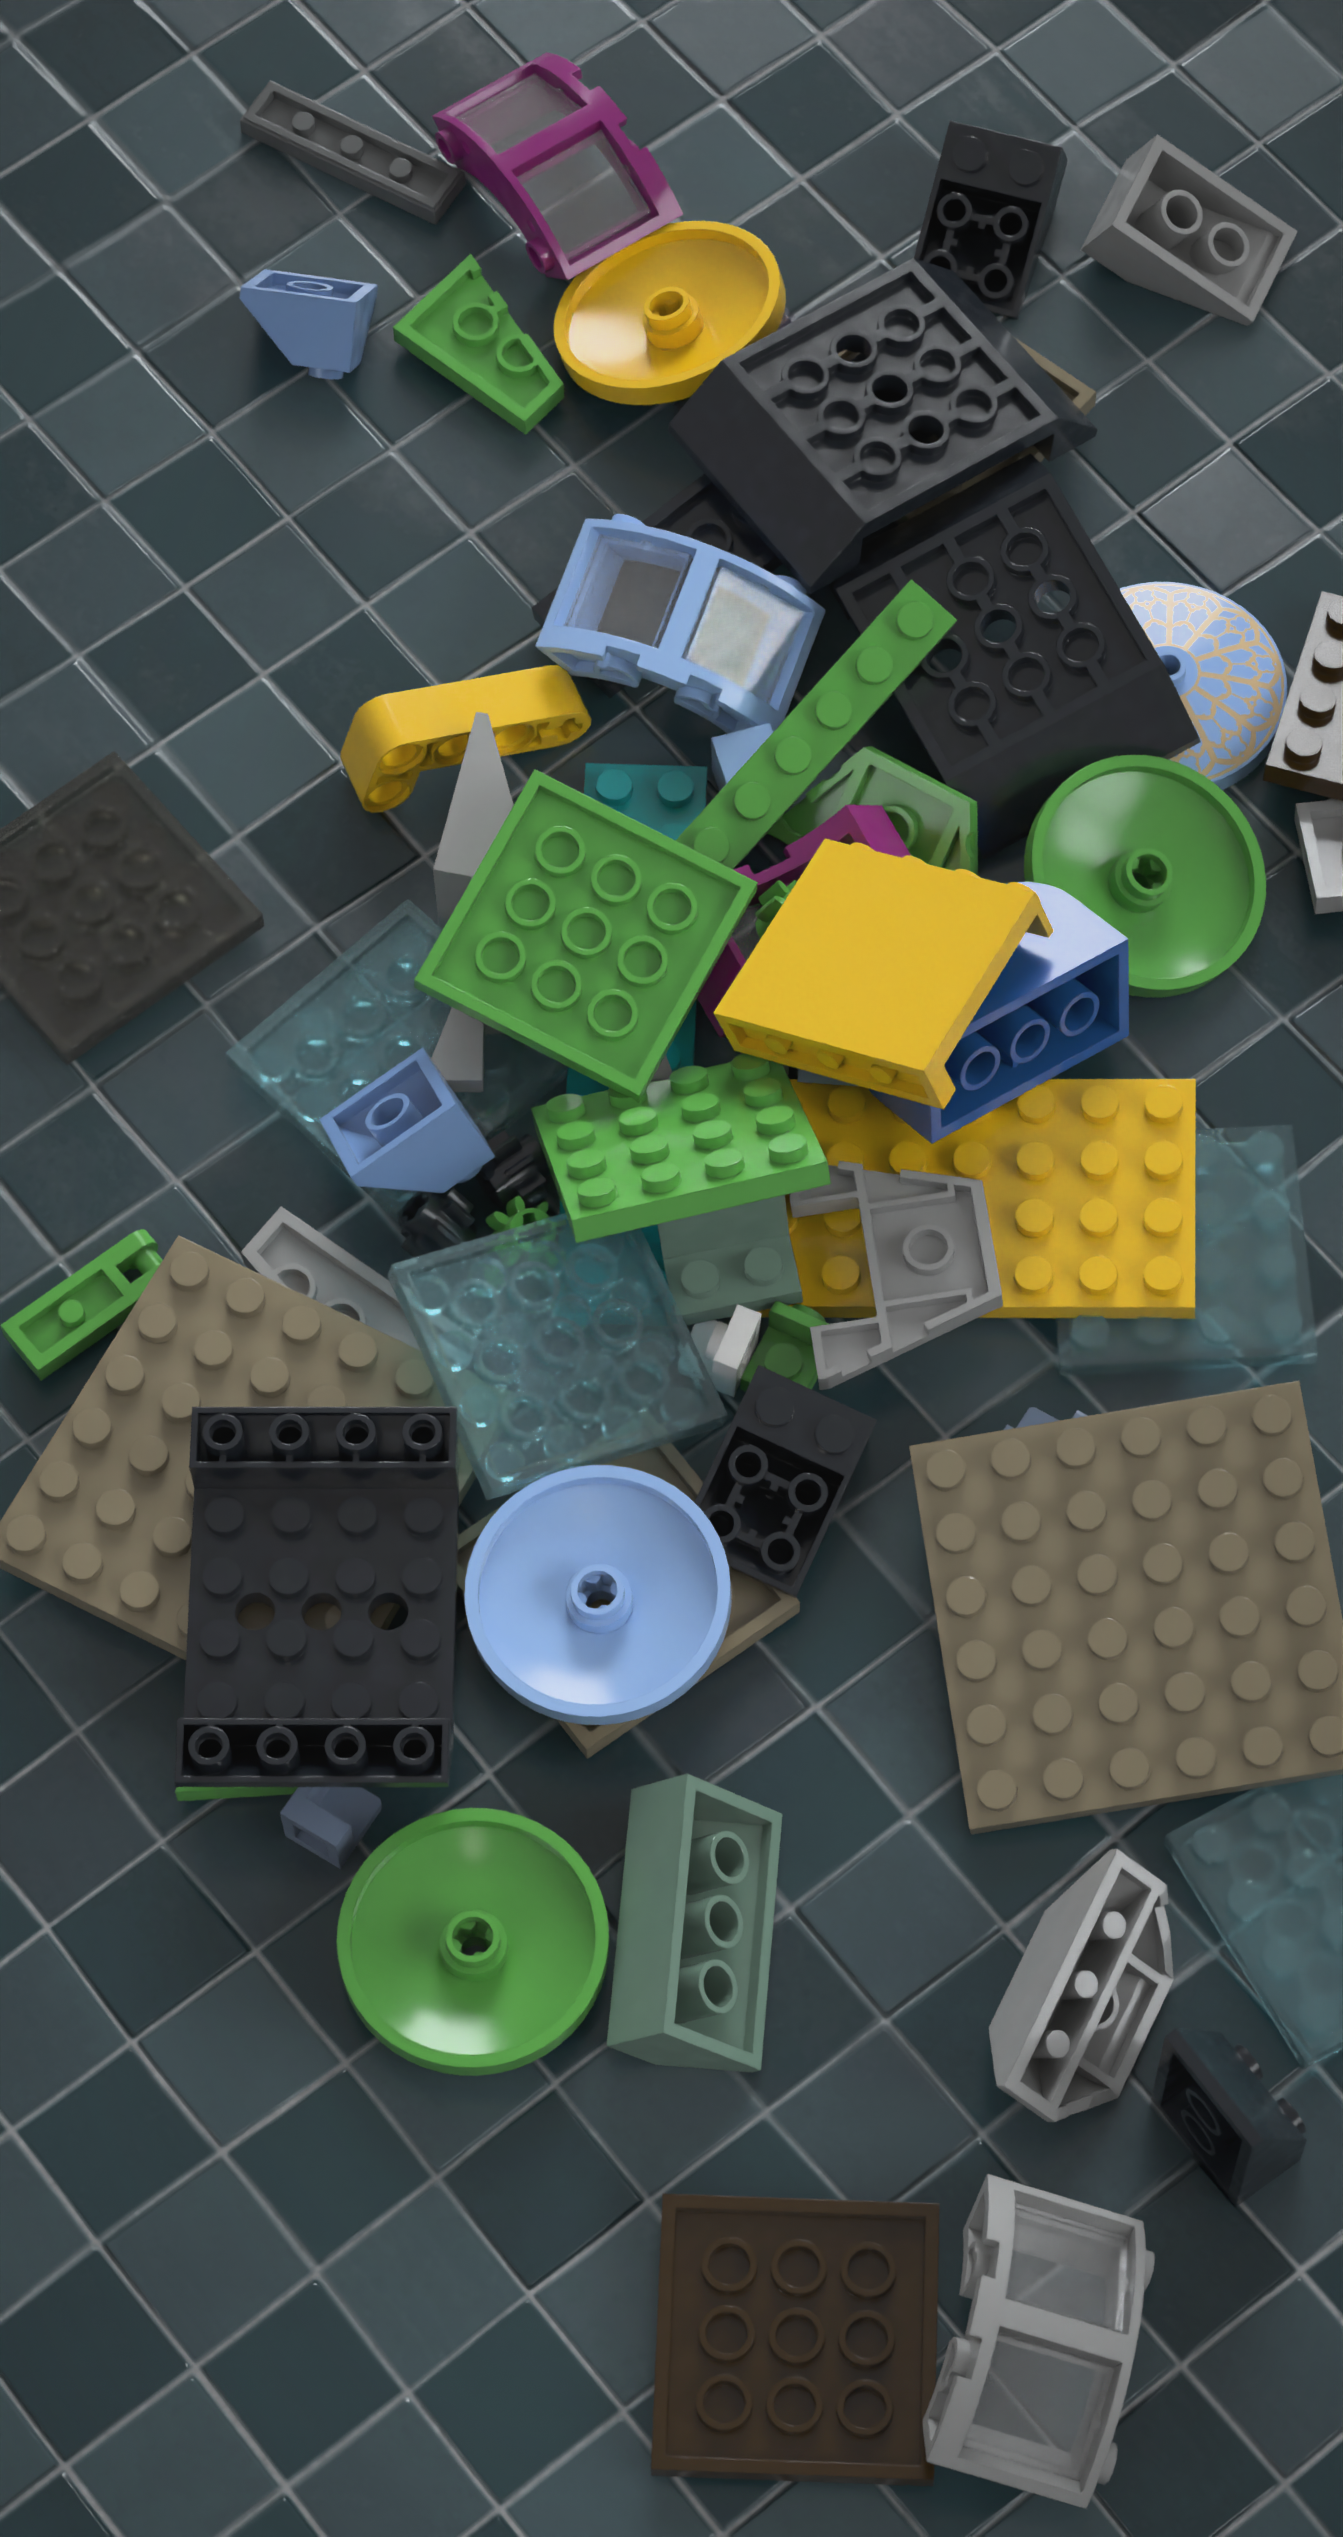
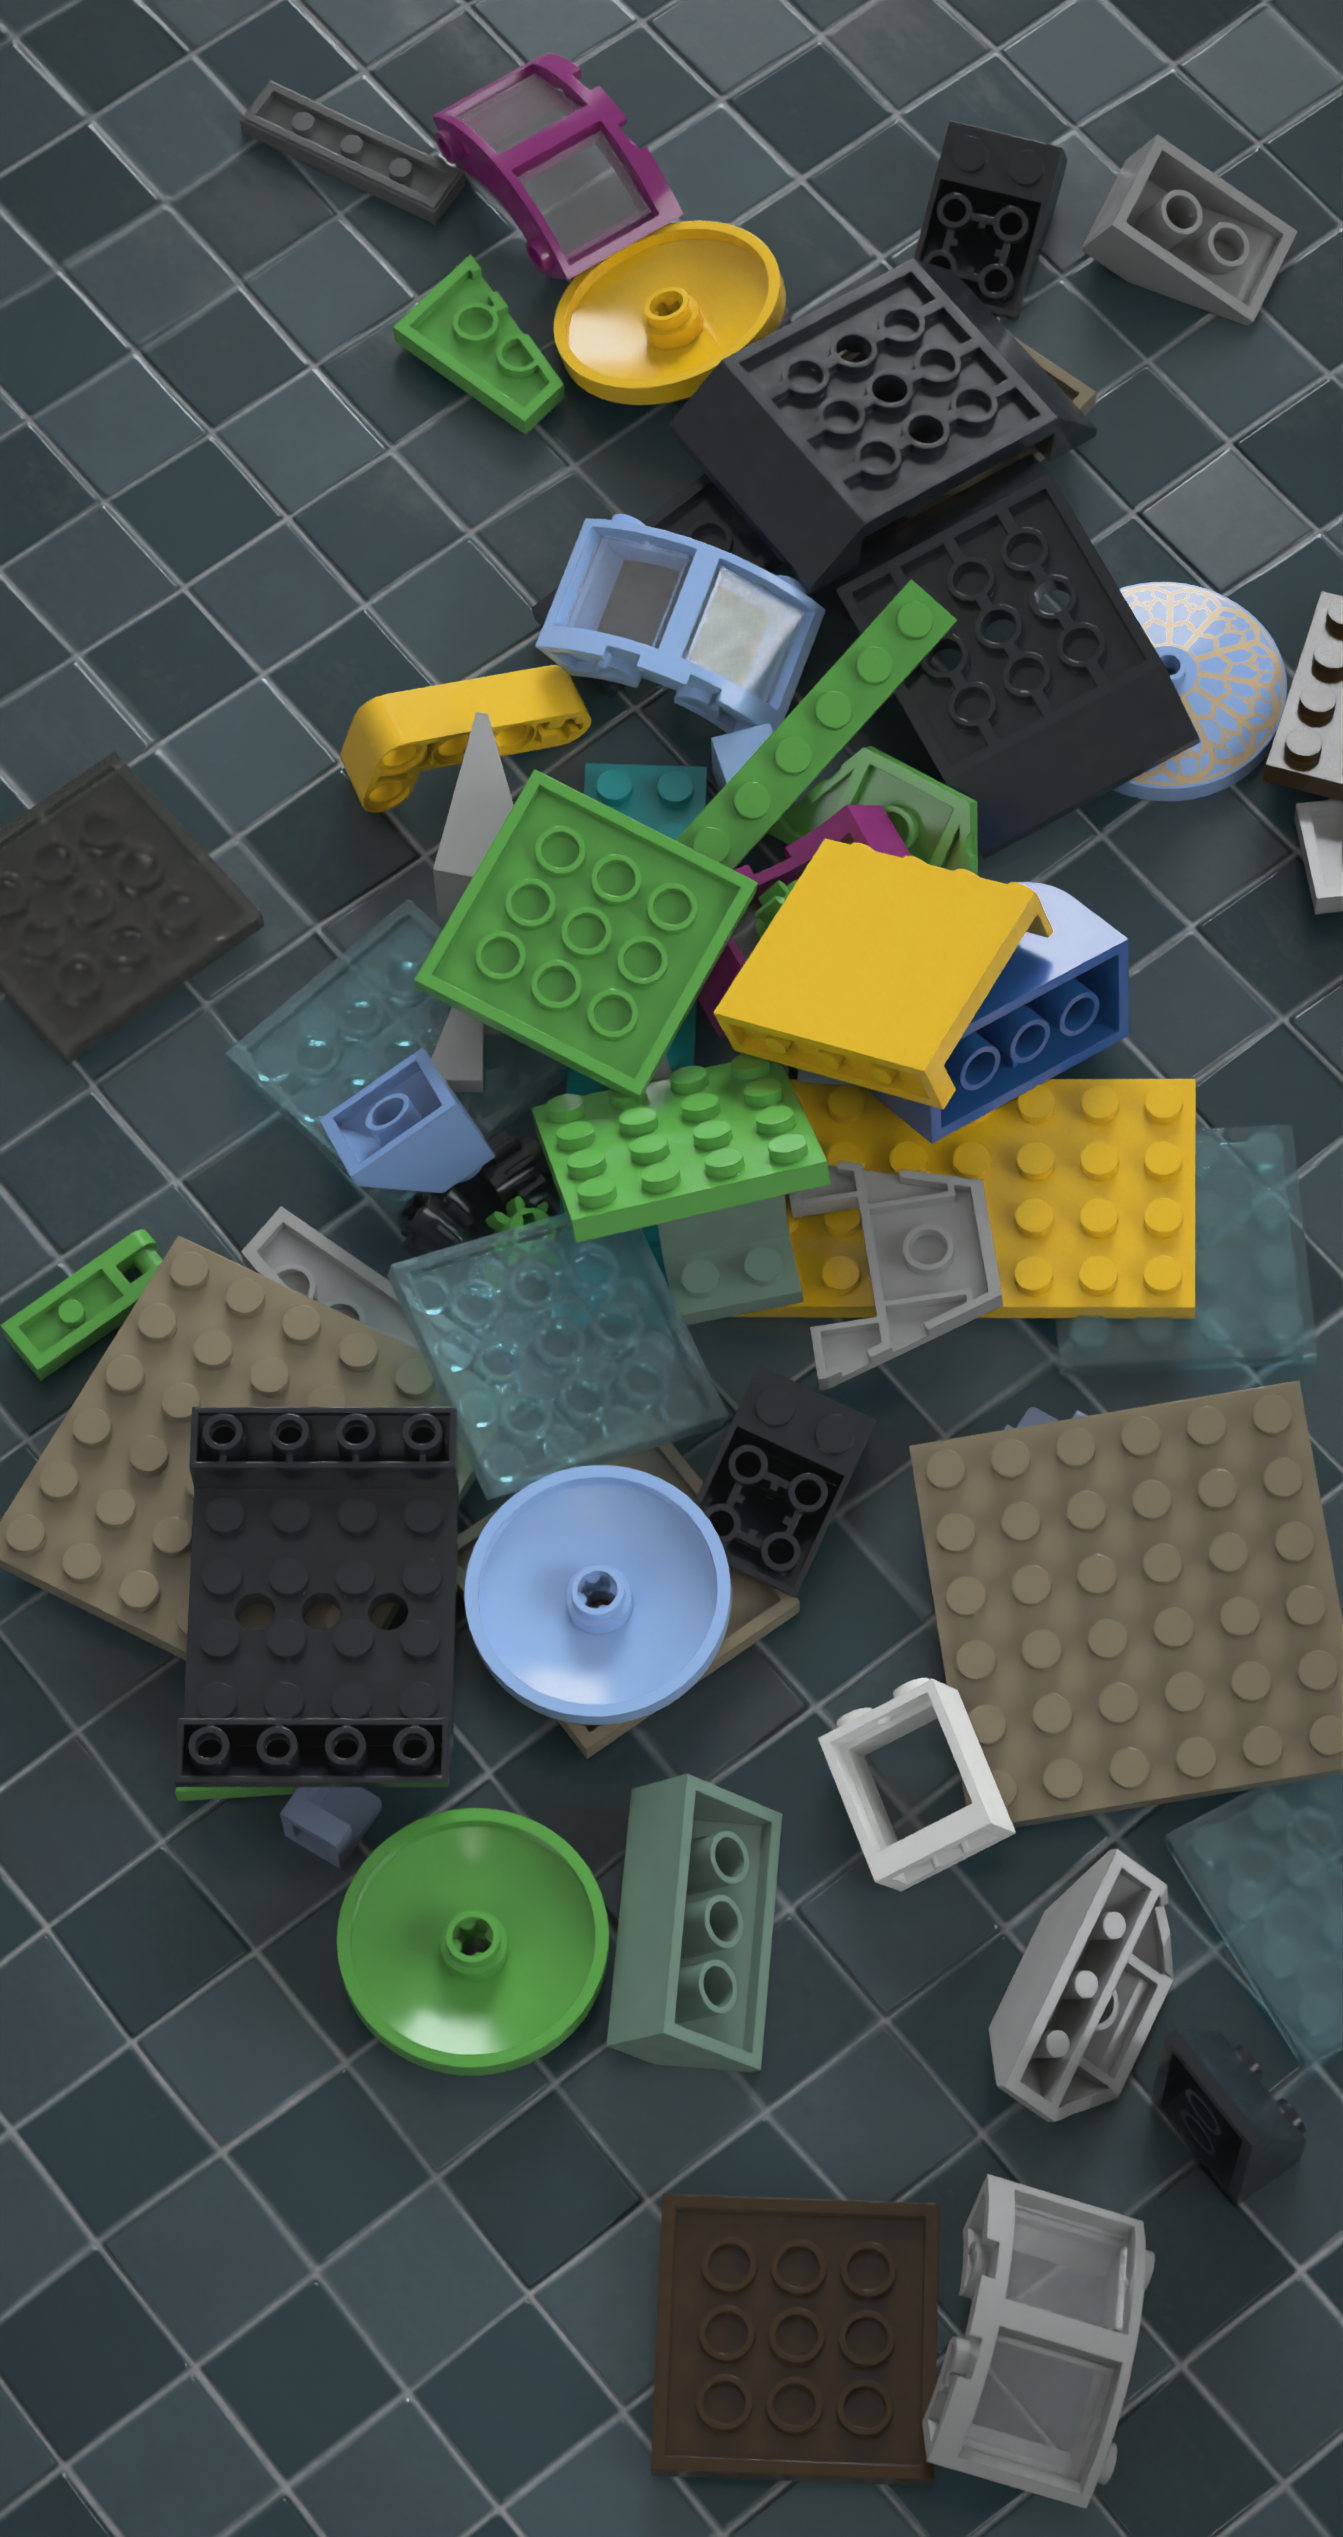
medium blue slope [240,269,378,379] -> none
white bracket [676,1304,761,1397] -> none
bright green bracket [740,1301,829,1392] -> none
bright green dish [1024,755,1266,998] -> none
none -> white window [818,1678,1016,1891]

